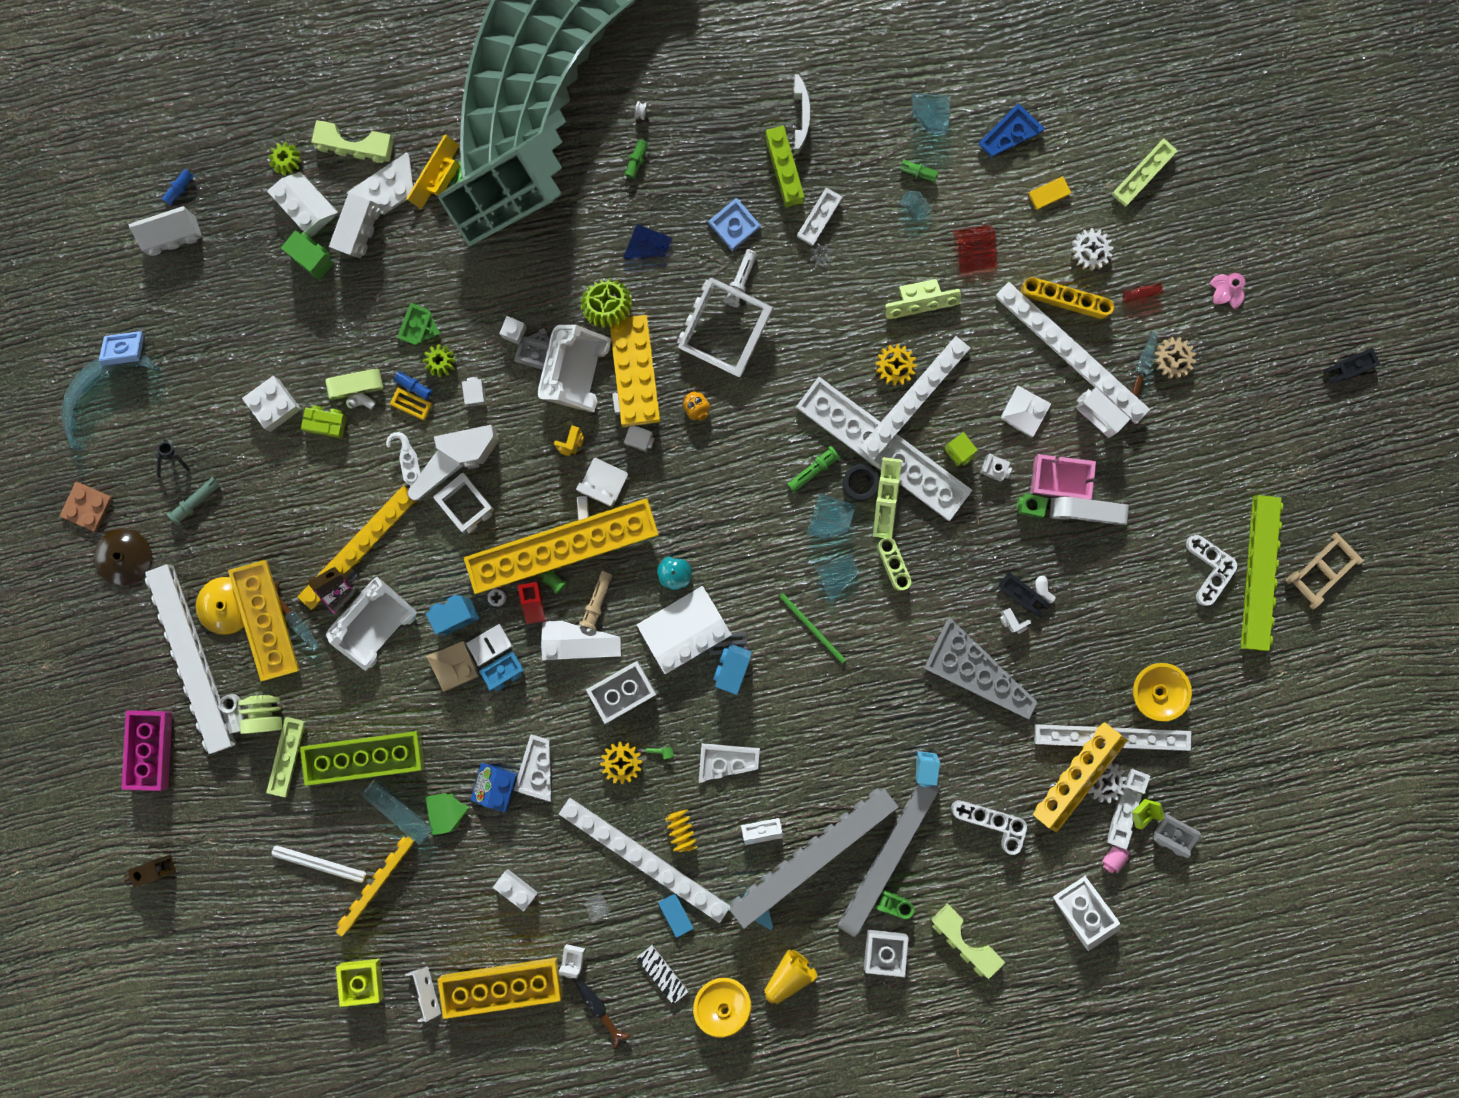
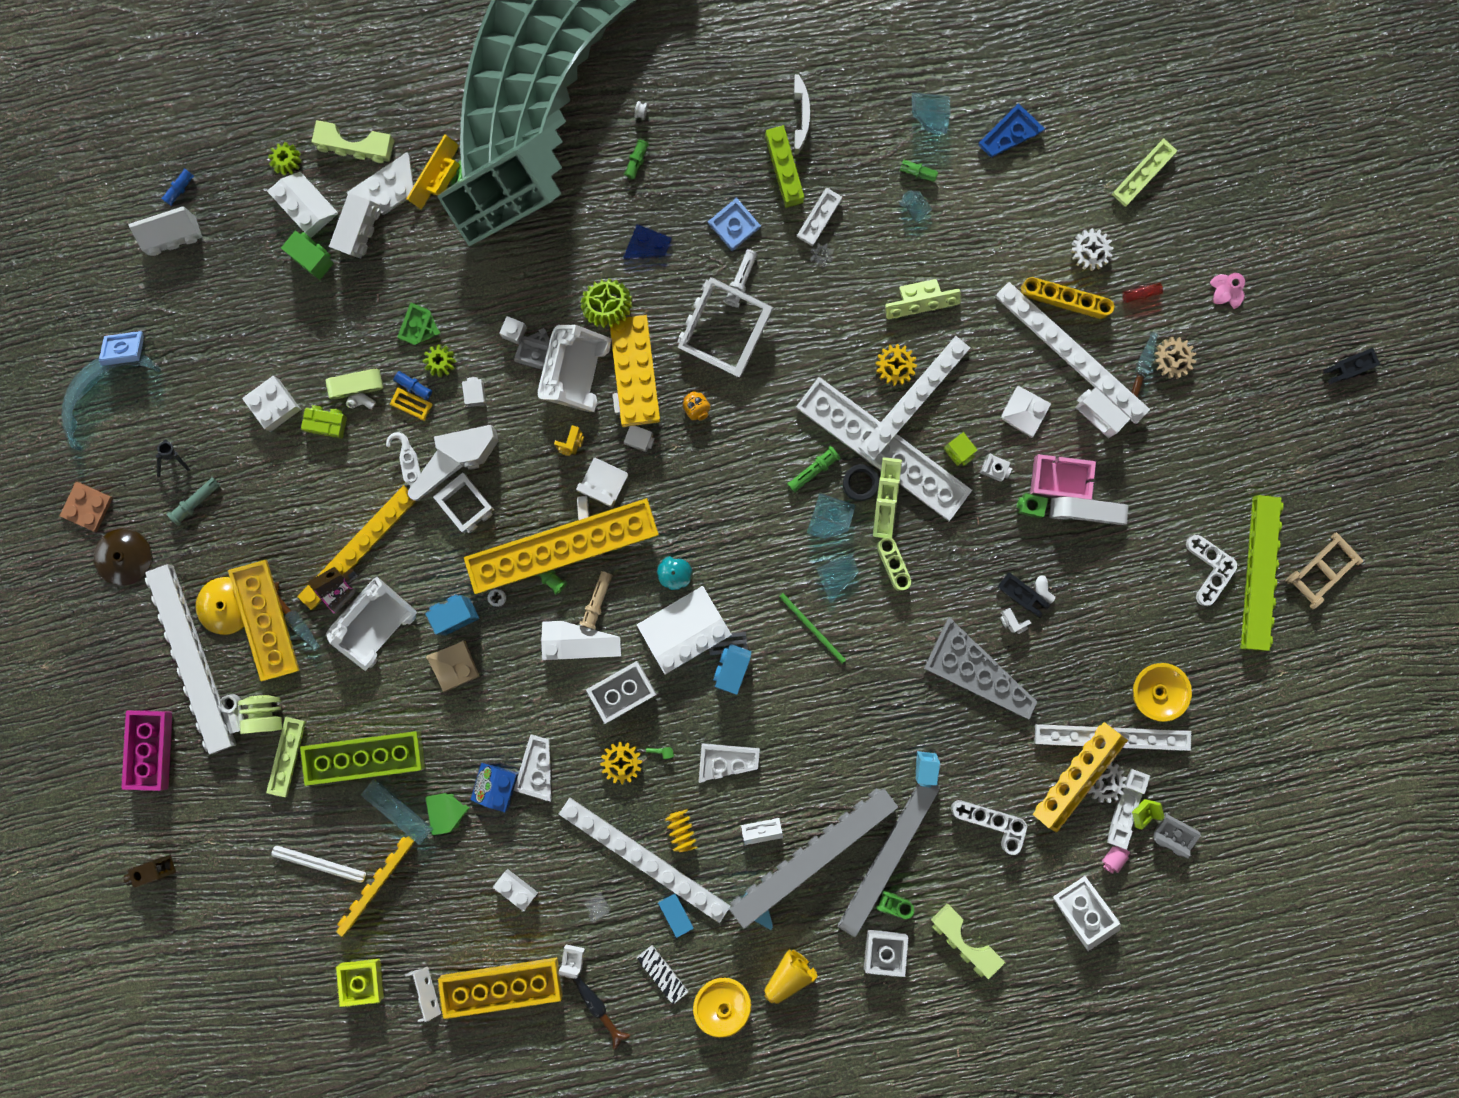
white piece [466,624,513,667] -> none
dark azure bracket [479,651,525,692] -> none
red slope [518,582,546,624] -> none
clear red bracket [953,224,997,273] -> none
yellow tile [1028,176,1071,210] -> none

